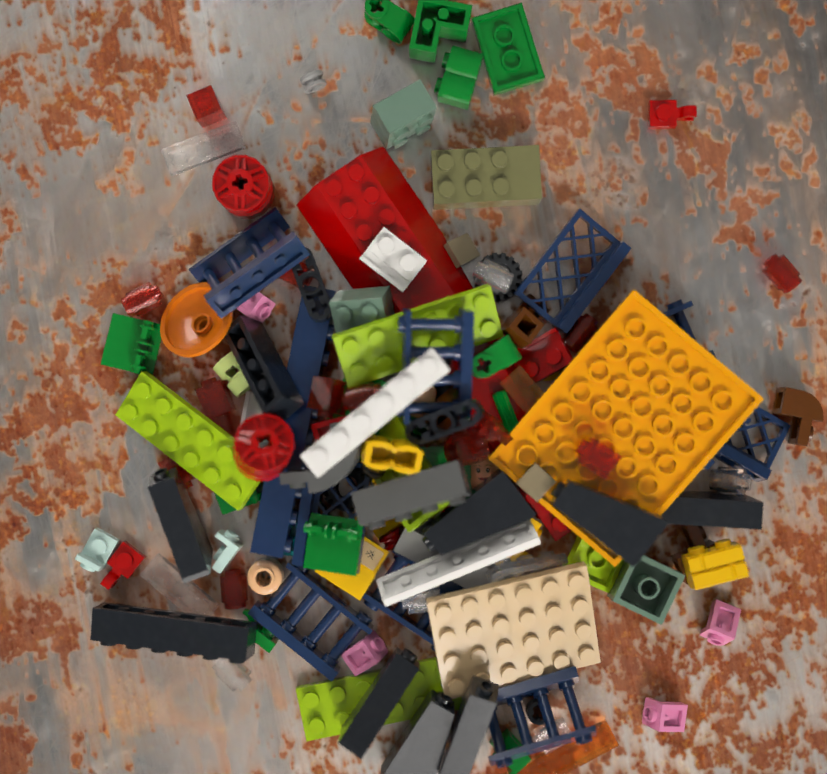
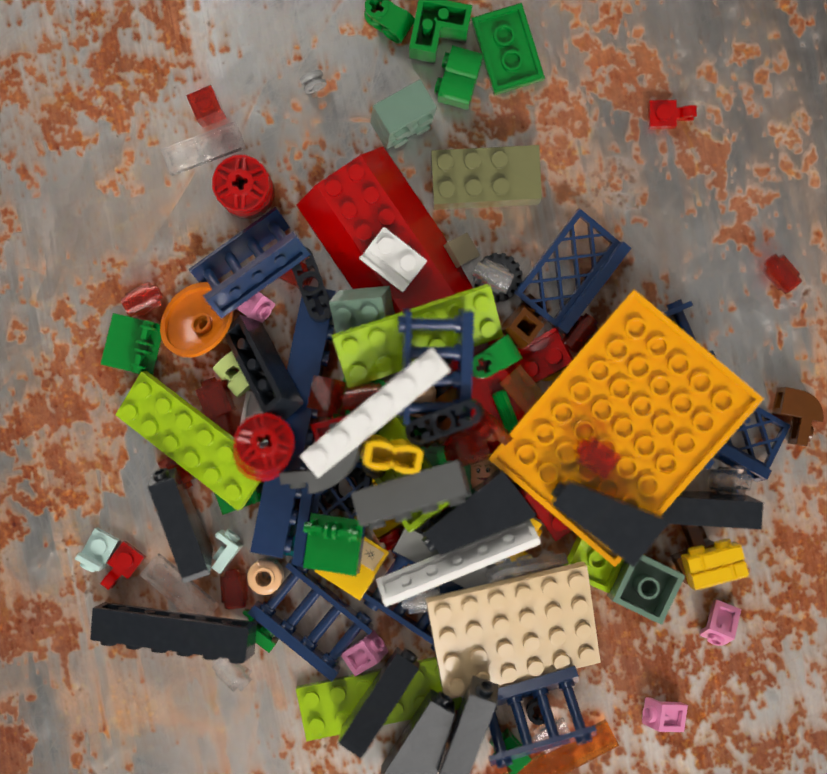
dark tan tile [516,462,556,502] -> none

